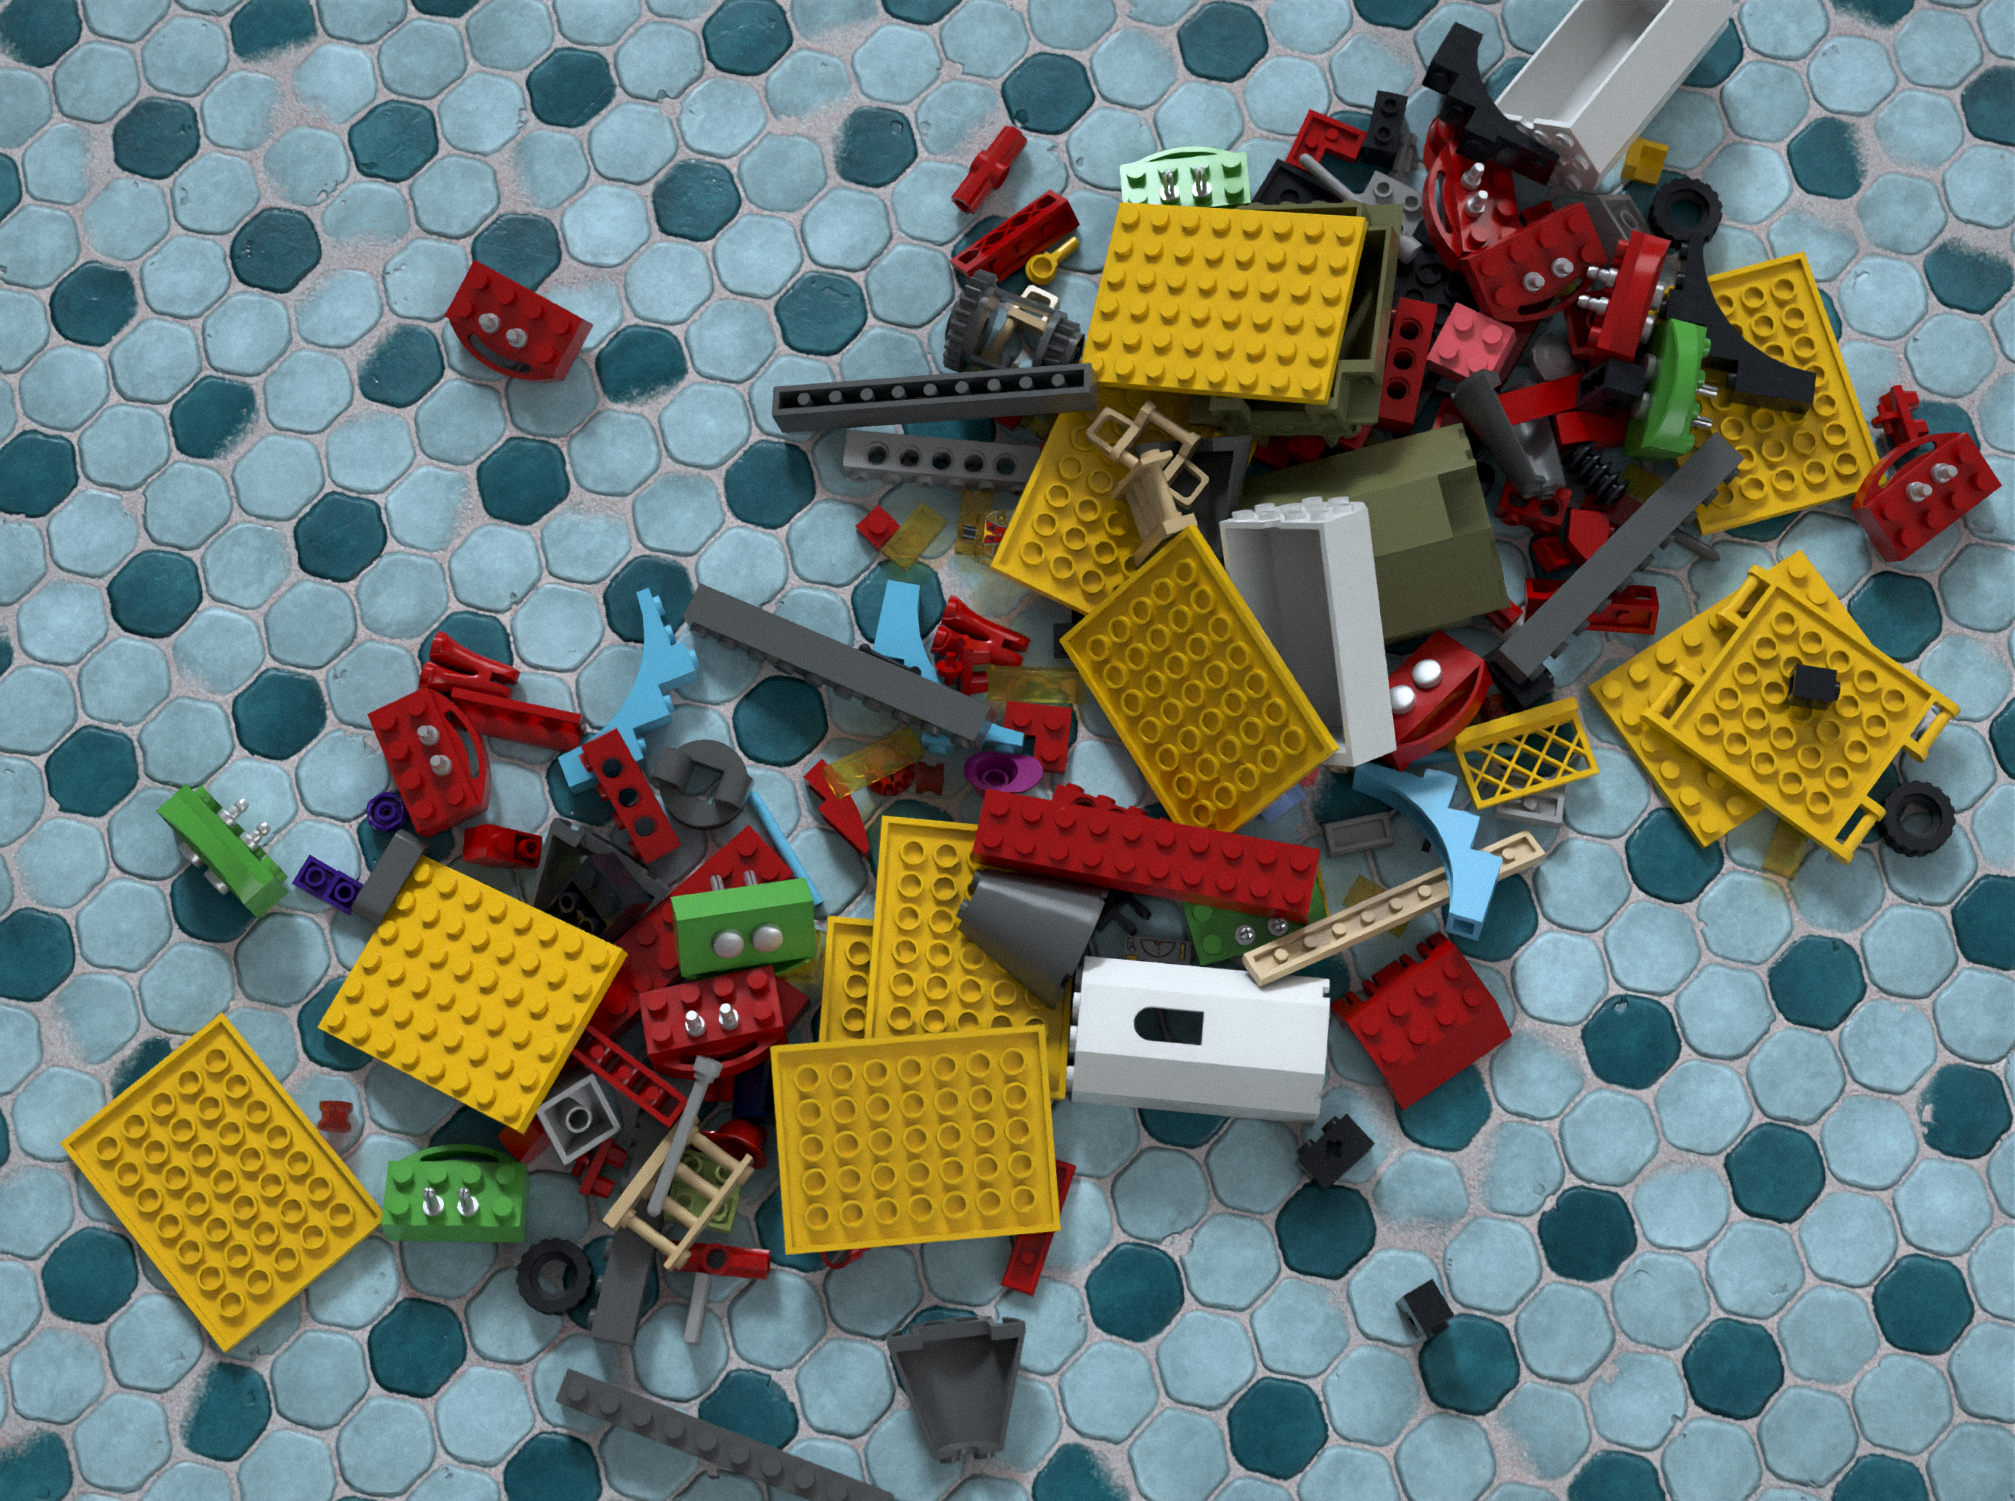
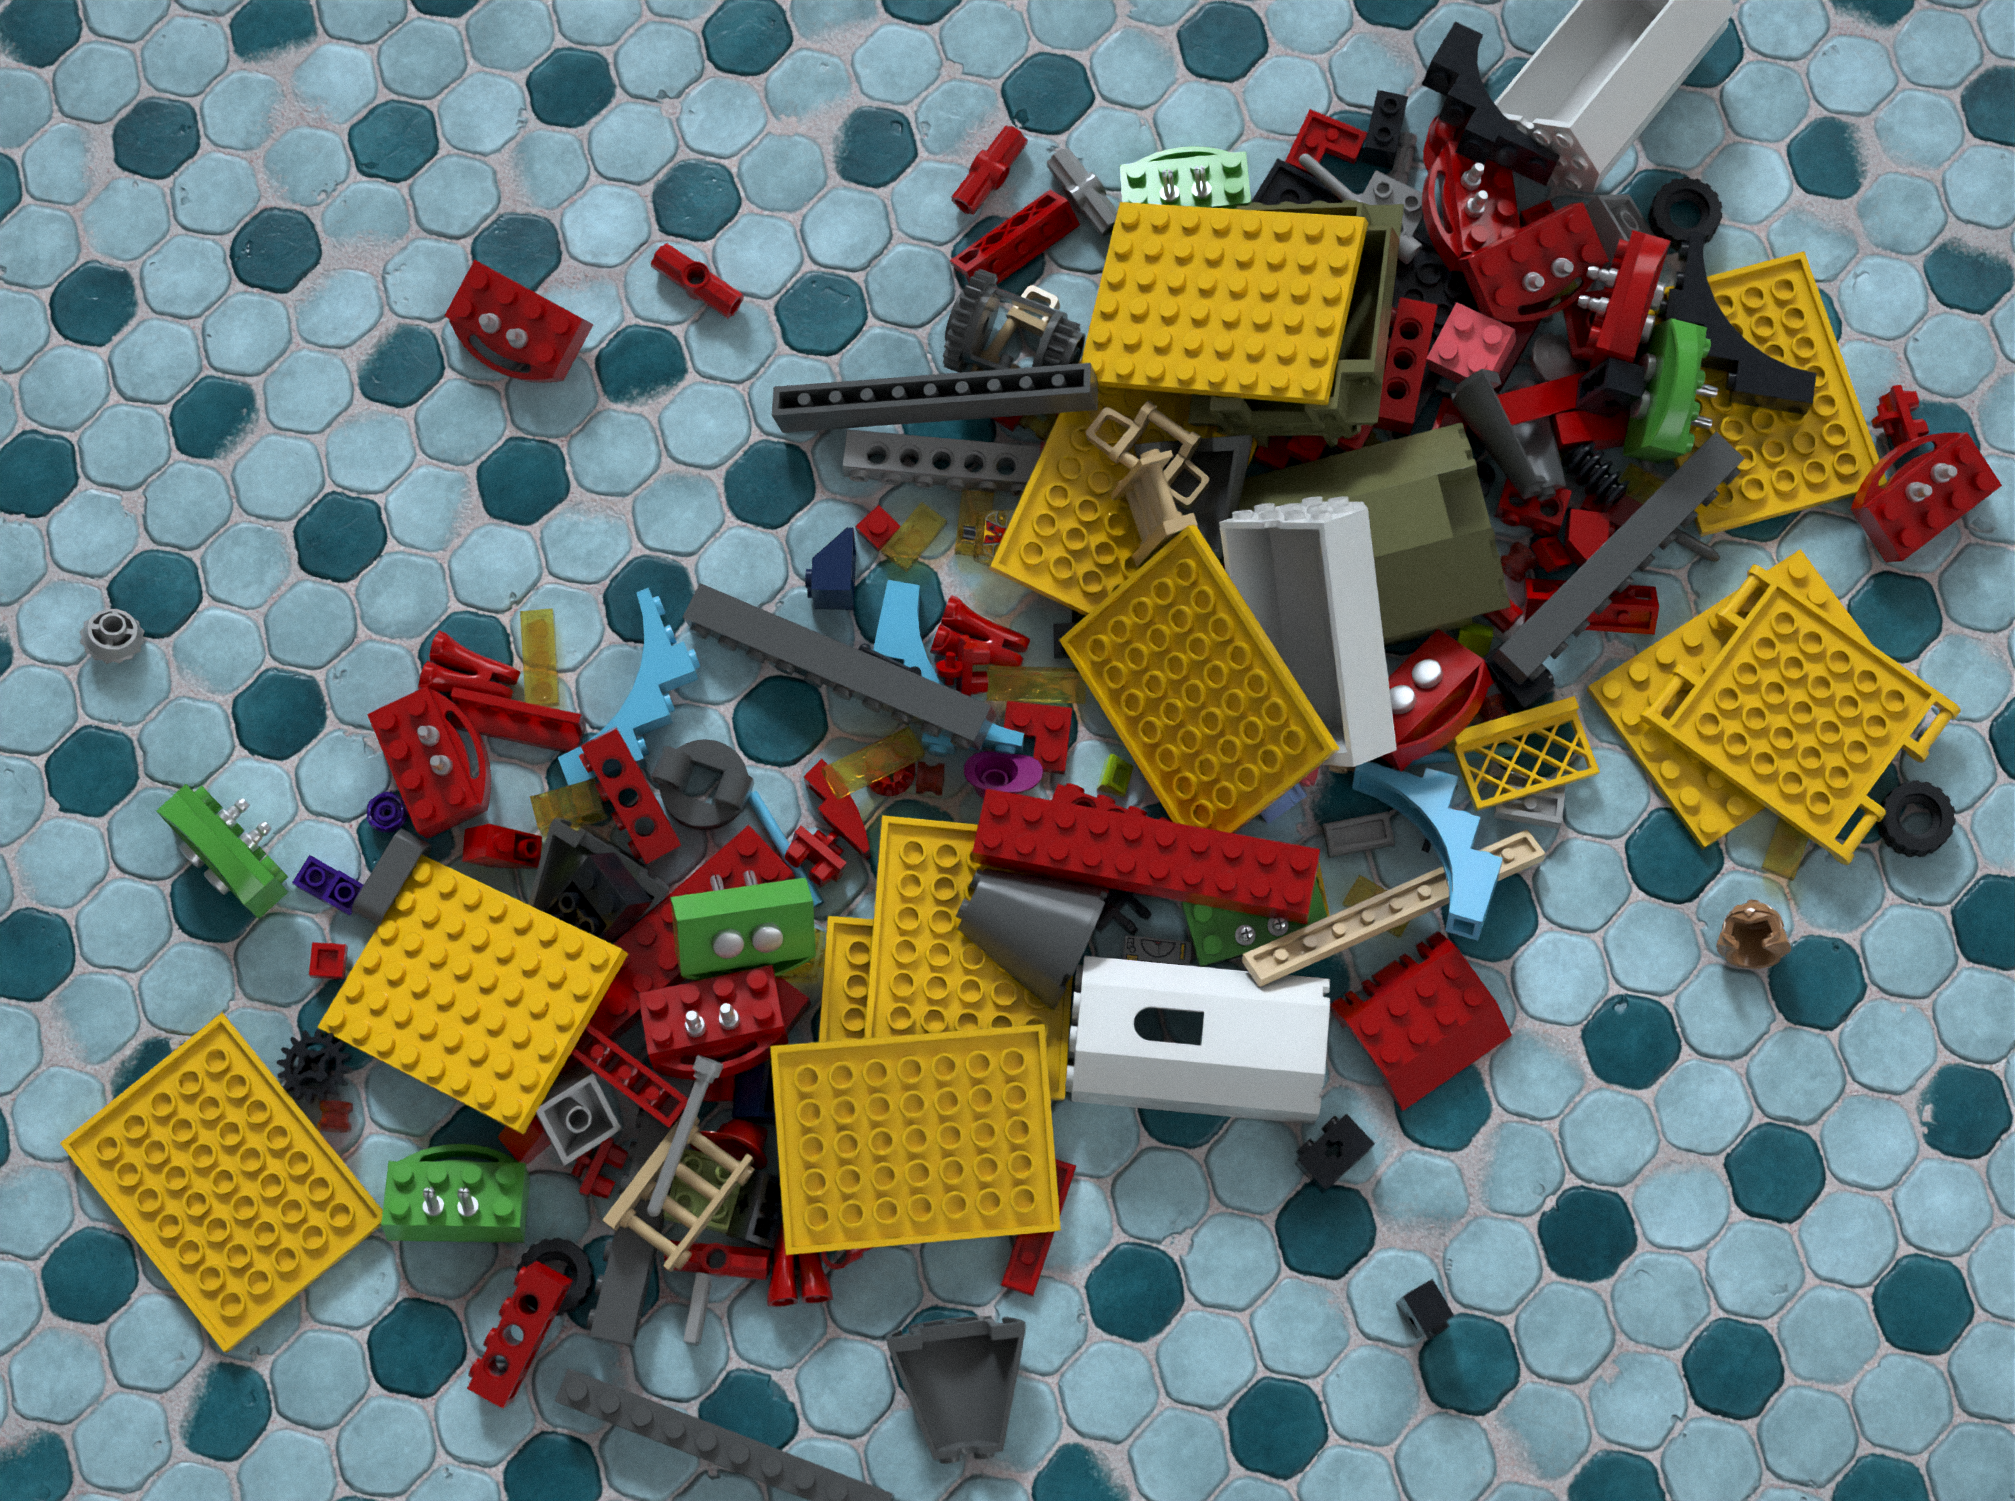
yellow plate [1025,237,1080,286] -> none
yellow panel [1620,138,1669,187] -> none
black brick [1786,664,1841,711] -> none
none -> light grey piece [79,609,145,664]
none -> black gear [277,1029,353,1104]
none -> red plate [309,942,348,979]
none -> red brick [467,1261,573,1409]
none -> clear yellow plate [520,608,560,707]
none -> clear yellow brick [530,779,607,837]
none -> red piece [650,243,744,319]
none -> black brick [726,1171,783,1249]
none -> red piece [767,1220,833,1307]
none -> red hips [784,826,847,888]
none -> dark blue slope [805,527,857,610]
none -> light grey piece [1047,148,1117,237]
none -> lime slope [1096,754,1134,797]
none -> lime slope [1457,623,1493,658]
none -> clear red wheel [1500,542,1539,583]
none -> medium nougat helmet [1716,899,1791,969]

